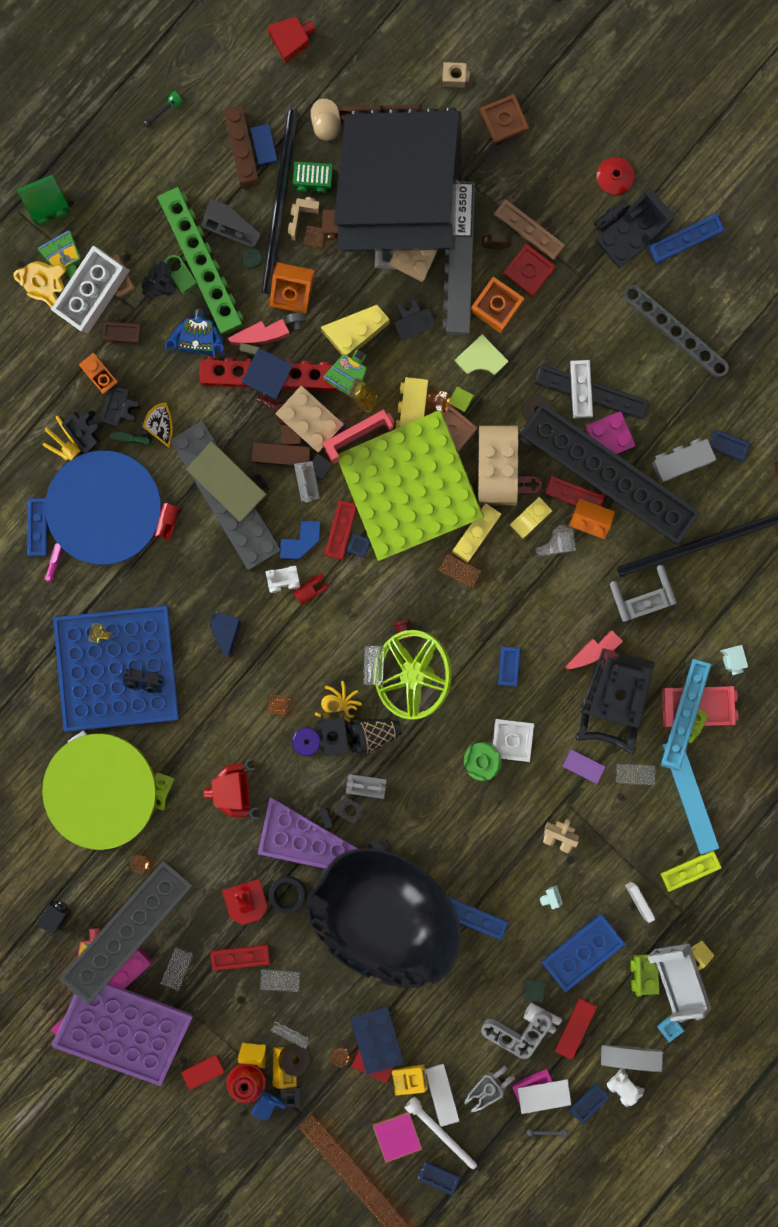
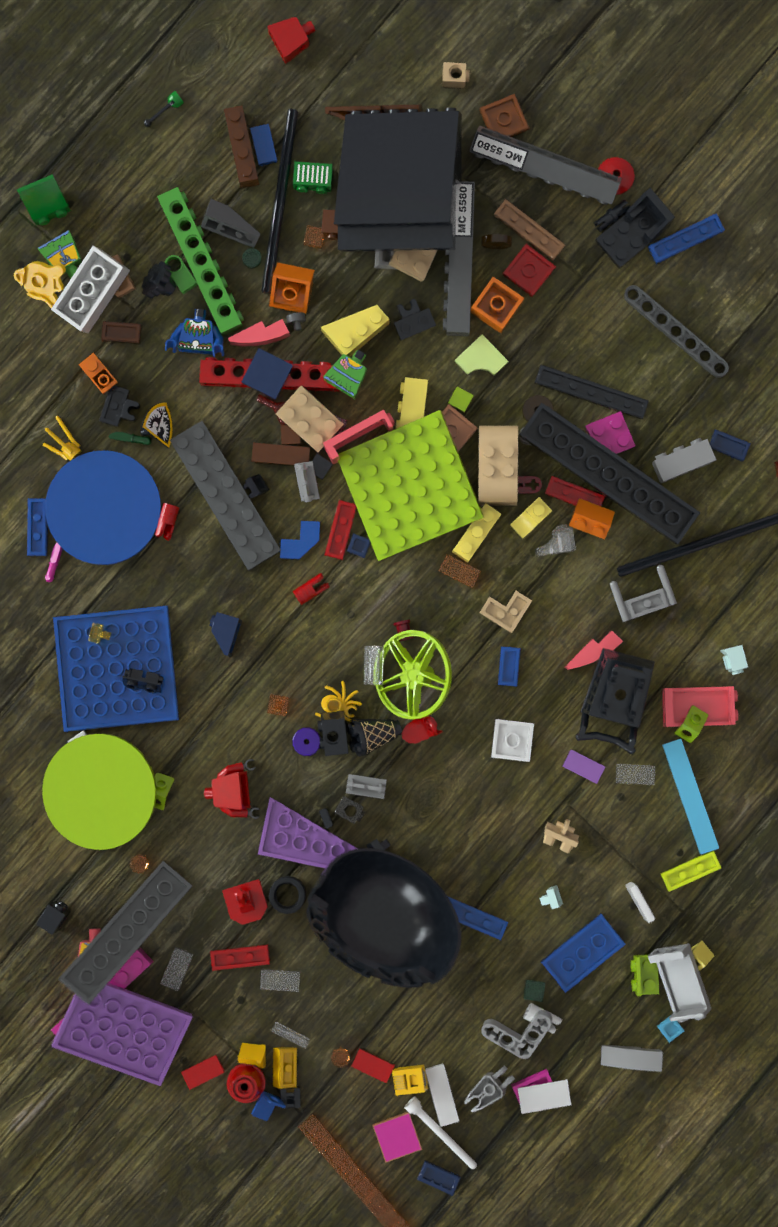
black plate [61,410,105,454] -> none
olive tile [186,441,267,522] -> none
olive tile [239,343,260,357] -> none
white piece [265,566,300,593] -> none
dark brown piece [278,1043,310,1076] -> none
tan bracket [288,197,320,240] -> none
tan cap [311,99,341,141] -> none
clear yellow tile [348,378,378,413] -> none
dark blue plate [350,1007,404,1075] -> none
clear orange tile [426,390,451,413] -> none
bright green tile [464,742,502,781] -> none
dark grey hinge [527,1129,567,1138] -> none
red tile [554,998,597,1060] -> none
dark blue plate [569,1082,610,1124] -> none
white tile [570,360,593,419] -> none
white piece [607,1068,644,1107] -> none
medium azure tile [661,659,711,771] -> none
none -> red piece [402,710,443,744]
none -> dark grey brick [470,126,622,204]
none -> tan plate [479,591,532,633]

